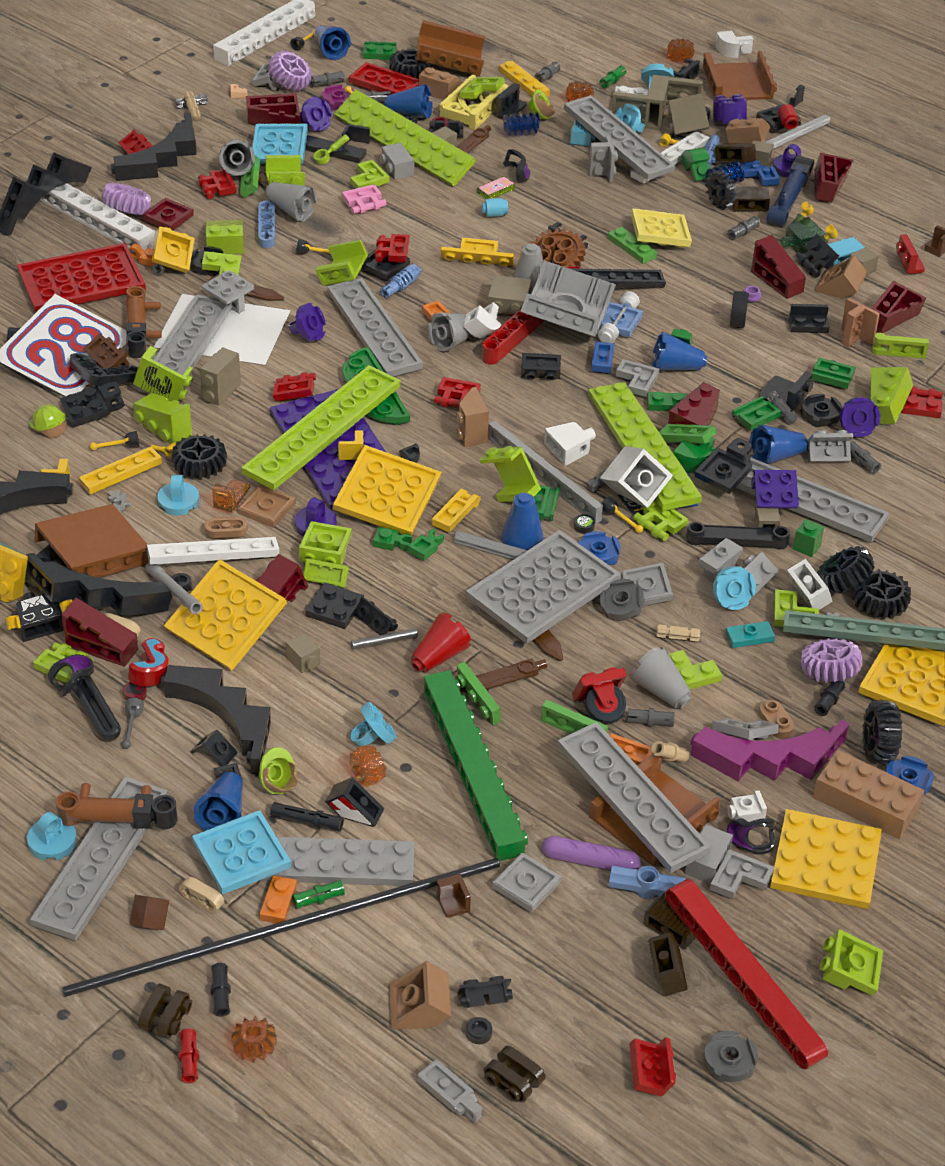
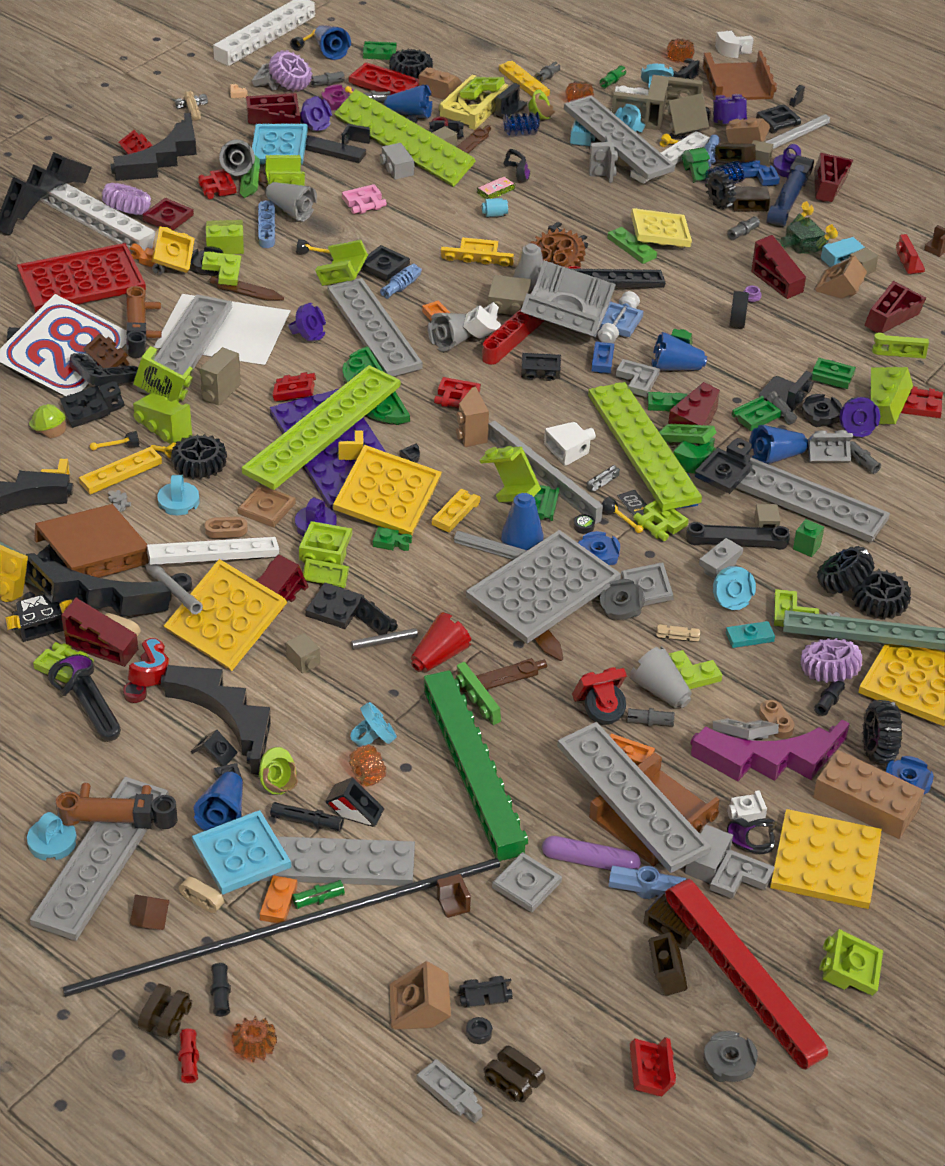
dark grey hinge [121,698,144,749] -> none
light grey bracket [202,270,254,314] -> none
clear orange bracket [212,479,250,513] -> none
lime piece [313,134,349,165] -> none
lime plate [350,160,390,189] -> none
red plate [374,234,410,263] -> none
green plate [408,528,444,561] -> none
dark orange panel [416,20,485,76] -> none
bright green plate [541,699,608,734] -> none
white slope [600,447,673,508] -> none
tan pin [651,741,689,763] -> none
light grey bracket [739,552,779,596] -> none
dark purple bracket [751,470,799,509] -> none
red brick [777,104,799,130] -> none
white brick [787,559,833,610] -> none
black bracket [789,304,830,333] -> none
black plate [796,233,839,277] -> none
nougat bracket [841,298,880,347] -> none

